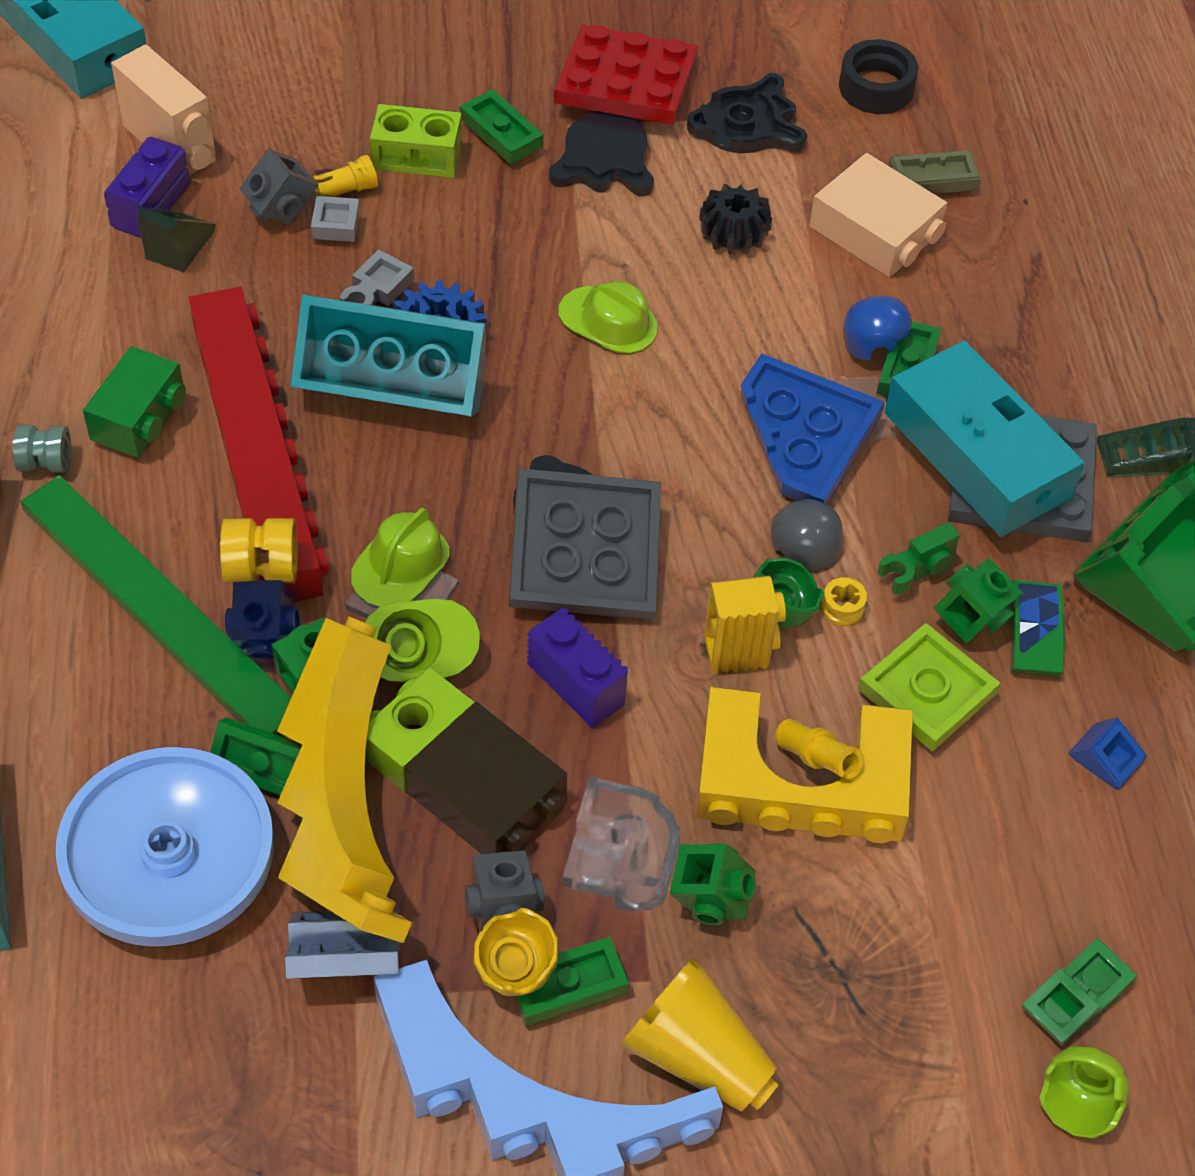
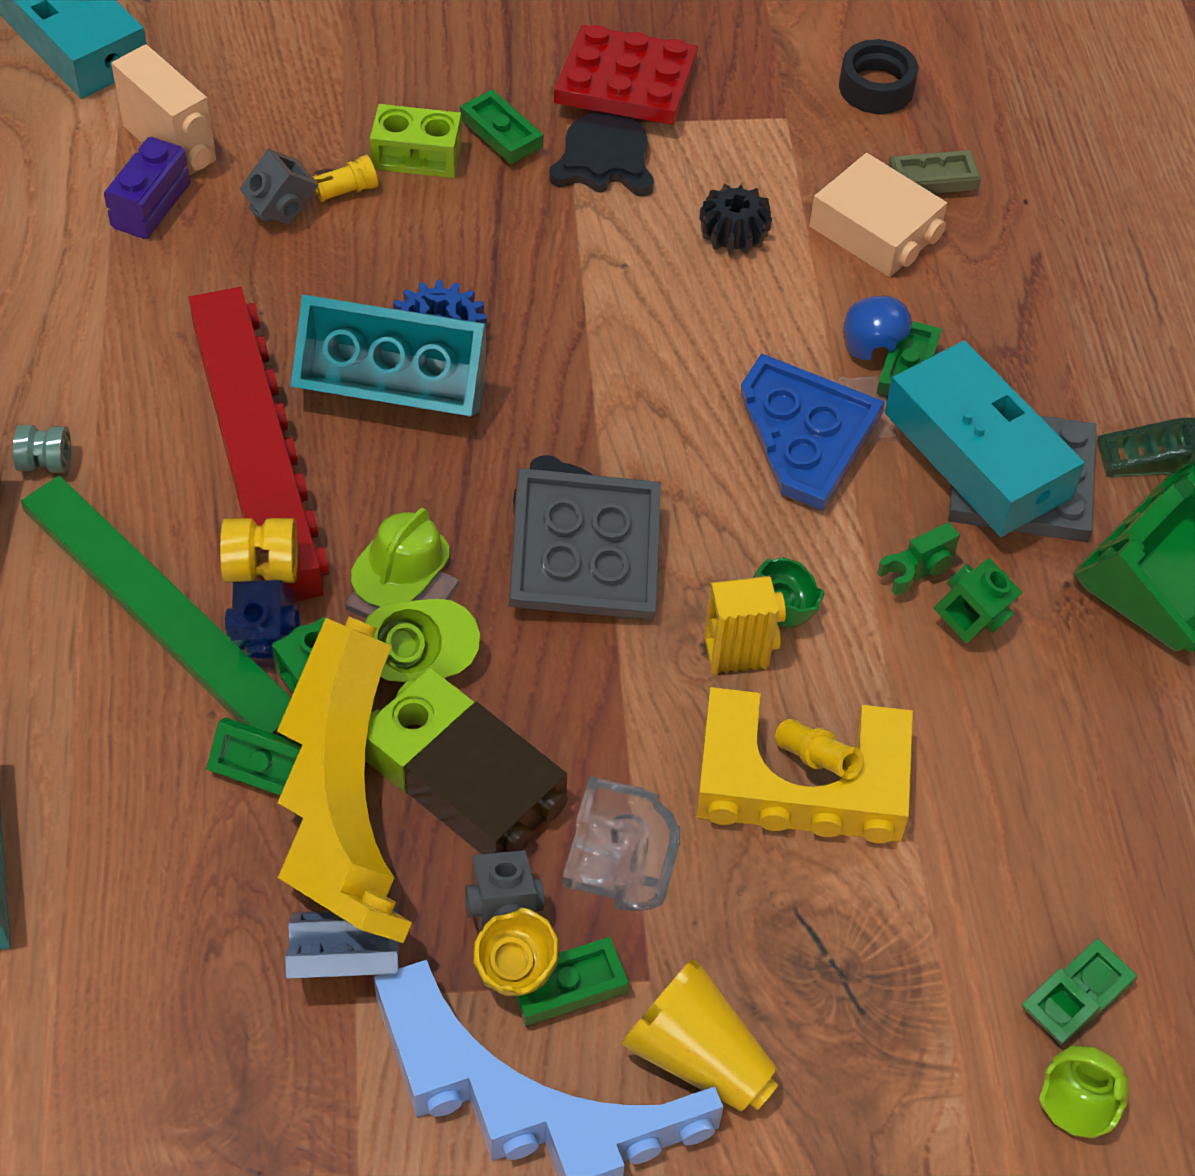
light blue dish [56,747,274,947] -> none
green brick [83,346,186,458] -> none
slope [137,207,216,273] -> none
light grey plate [311,196,360,242] -> none
light grey plate [340,249,415,306] -> none
dark purple brick [527,608,628,727] -> none
lime piece [559,281,657,354] -> none
green brick [669,843,756,925] -> none
black tile [687,73,807,154] -> none
dark grey hair [771,498,843,572] -> none
yellow bush [822,577,867,626] -> none
lime plate [858,623,1001,752] -> none
slope [1009,580,1064,677] -> none
blue slope [1069,717,1147,789] -> none

